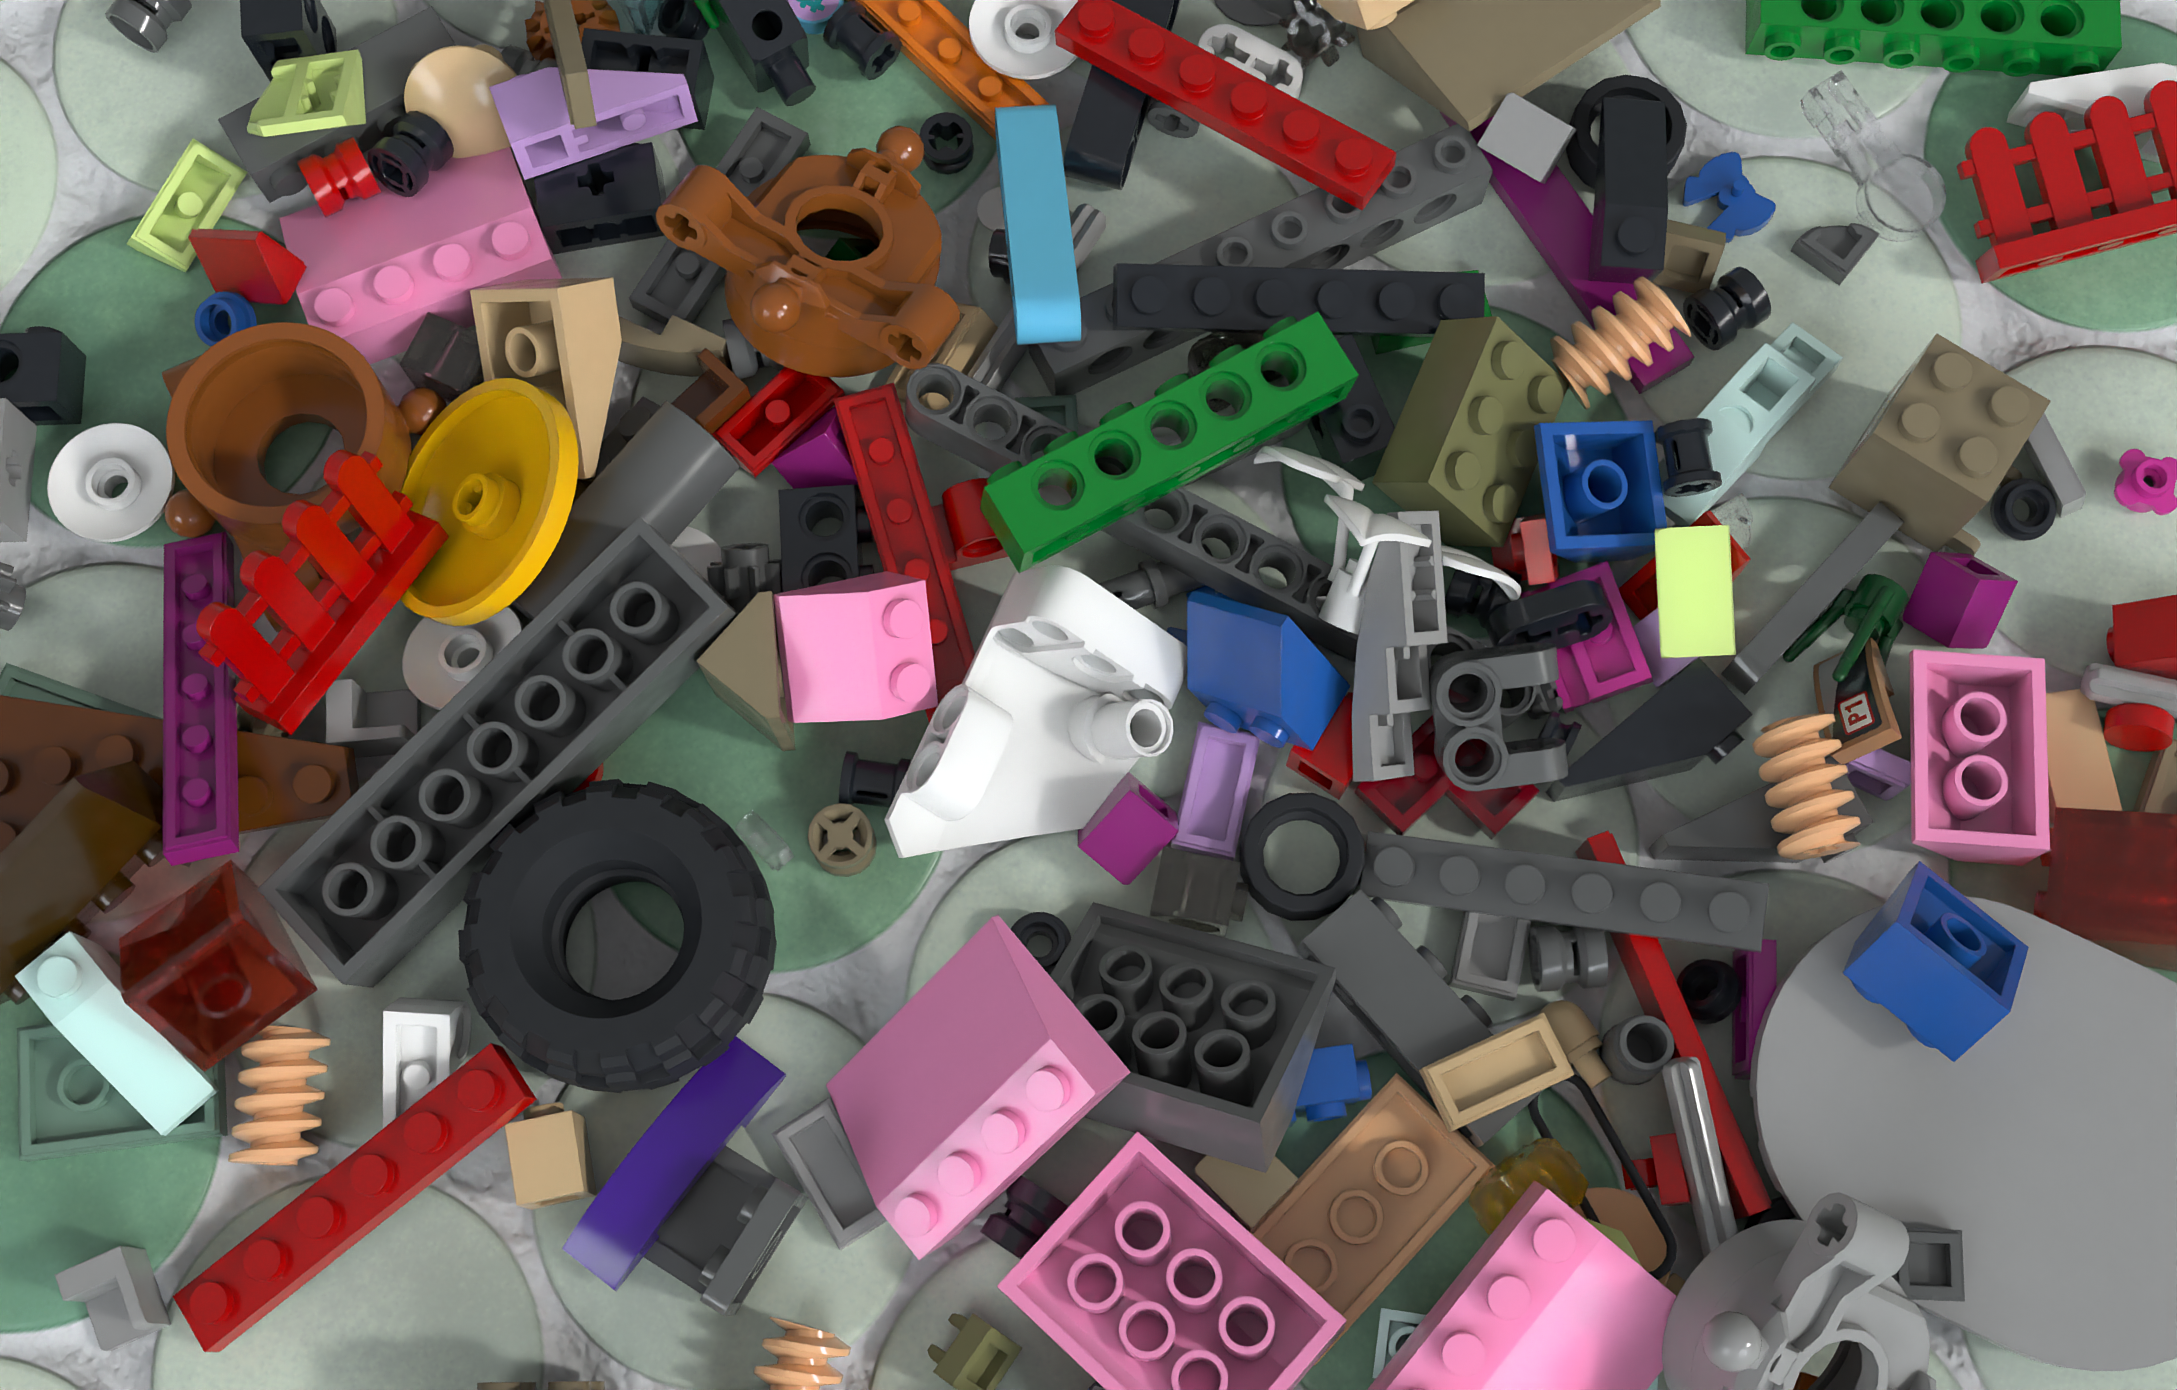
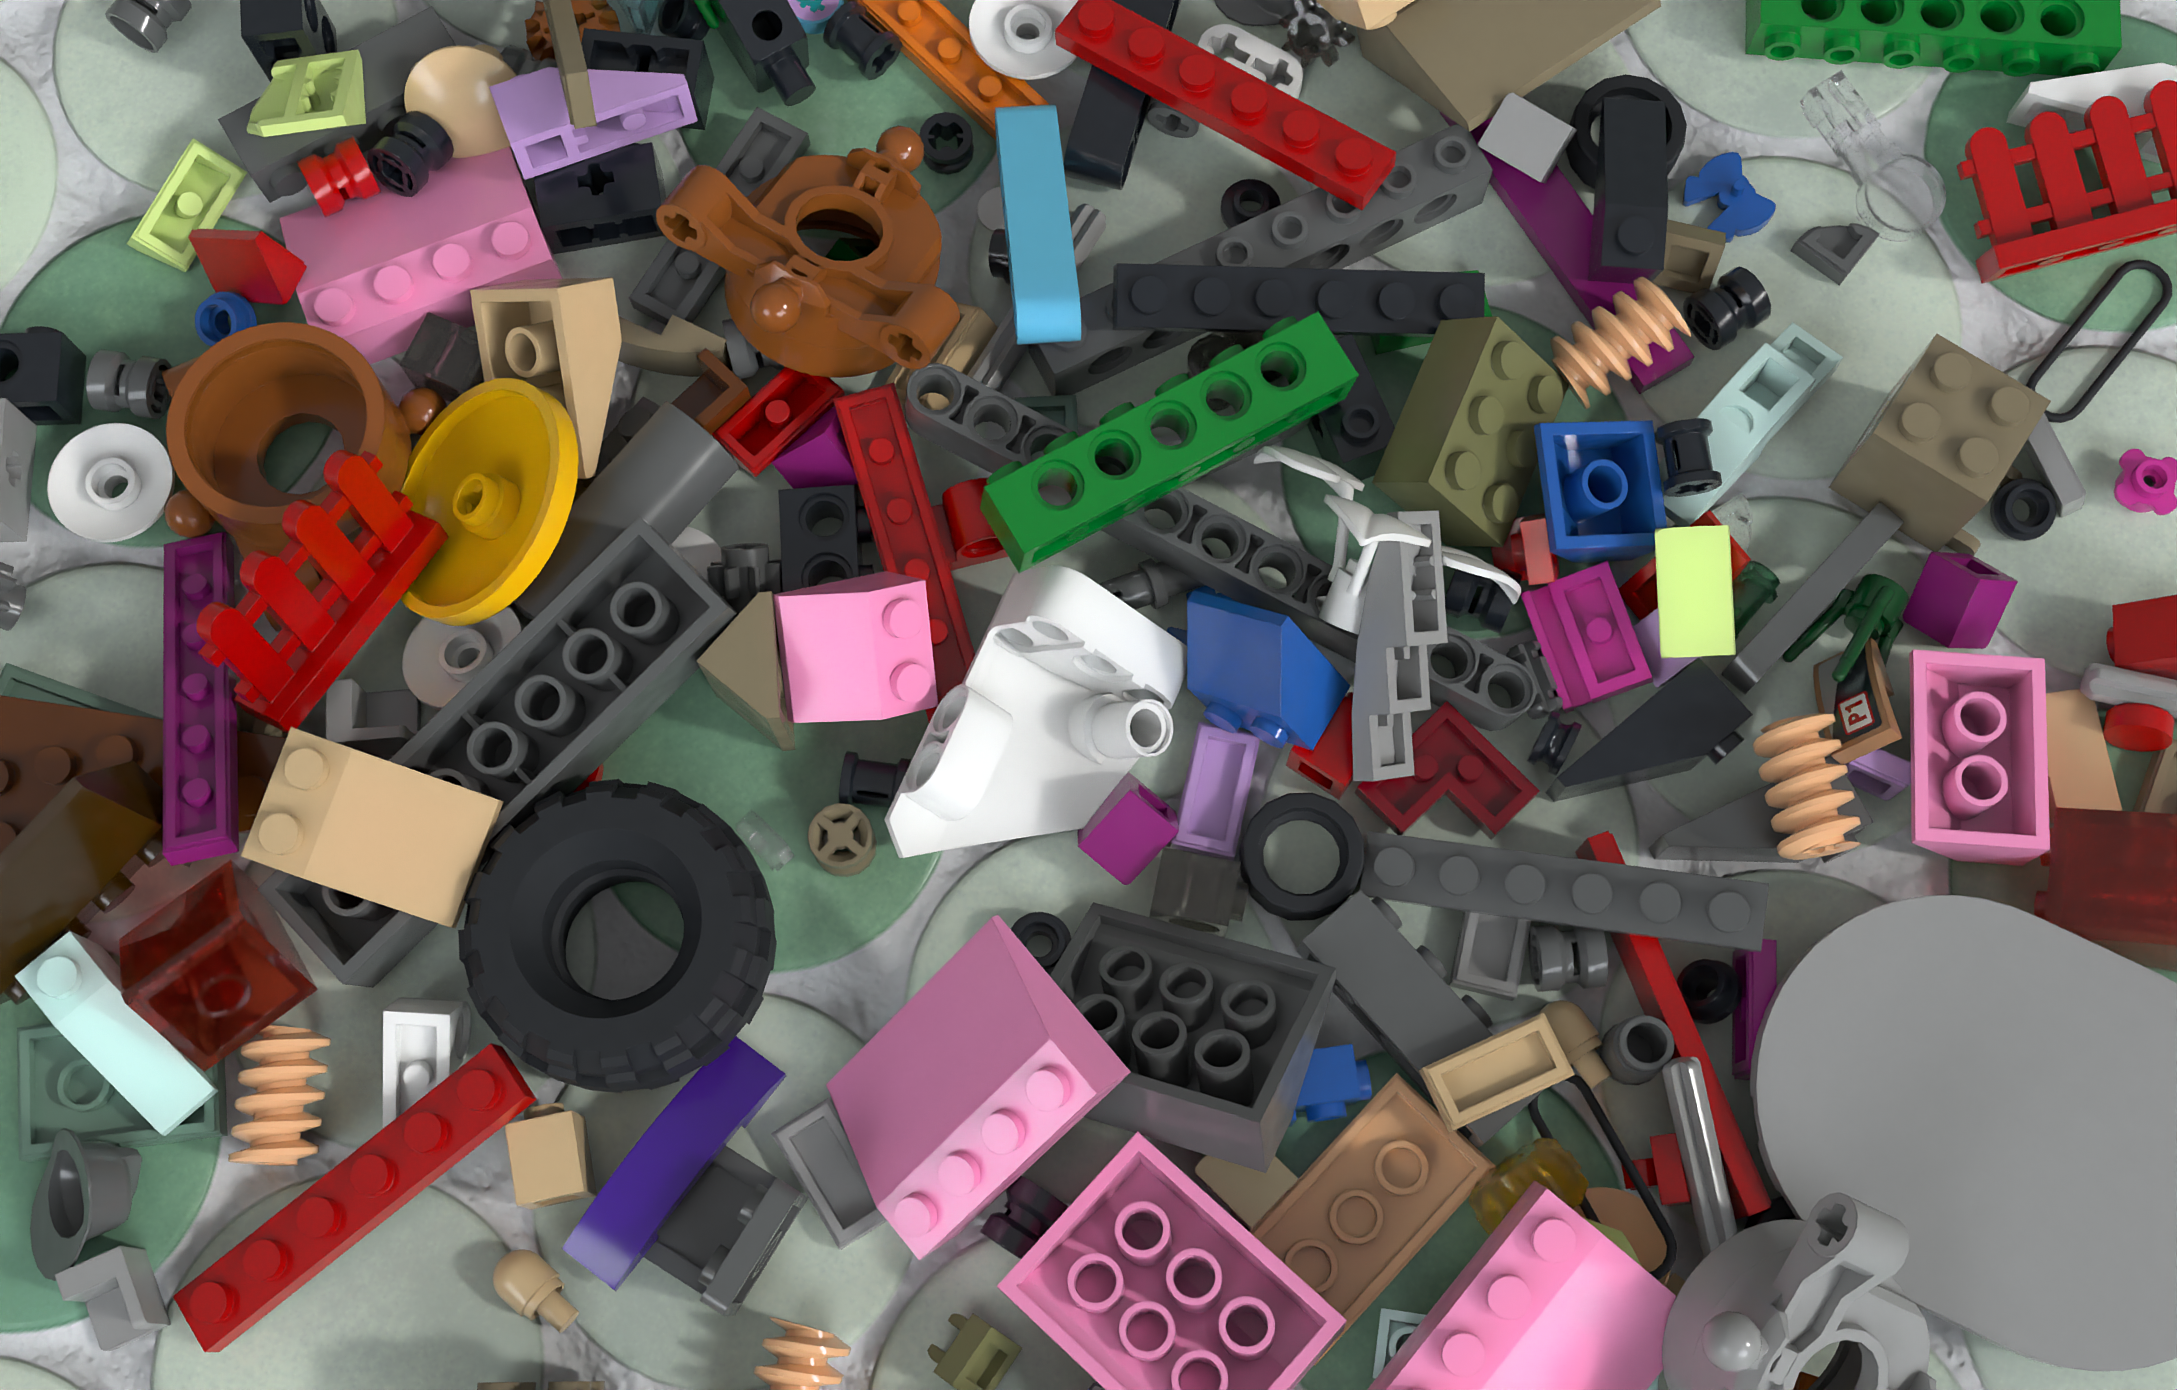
dark grey piece [1429,642,1568,791] -> none
black beam [1485,580,1613,649] -> none
blue slope [1843,861,2029,1062] -> none
dark grey tile [1892,1228,1965,1302] -> none
none -> dark grey piece [30,1128,142,1281]
none -> dark grey wheel [86,349,172,419]
none -> tan slope [241,727,504,928]
none -> tan cylinder [493,1249,579,1333]
none -> black plate [1220,179,1281,229]
none -> clear green pin [1732,561,1780,641]
none -> black piece [2026,260,2172,423]

